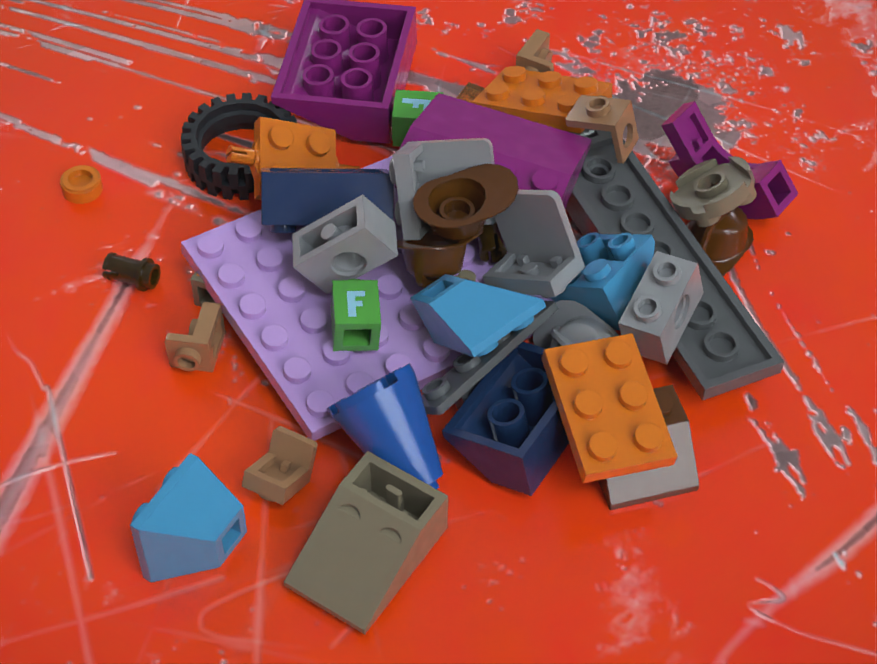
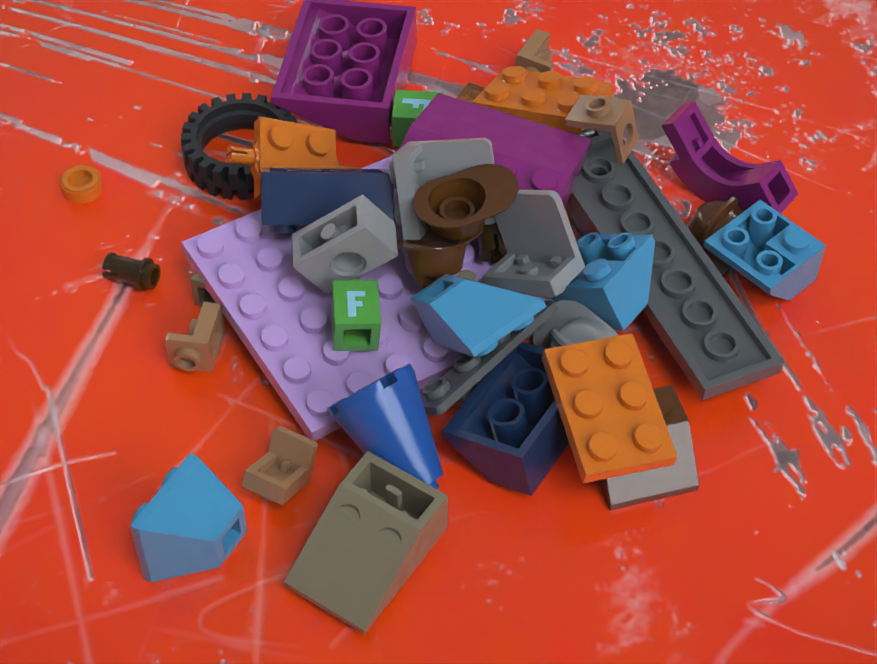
light grey brick [618,251,704,365] -> none
dark tan plate [670,156,757,227] -> none
none -> dark azure slope [703,200,826,301]

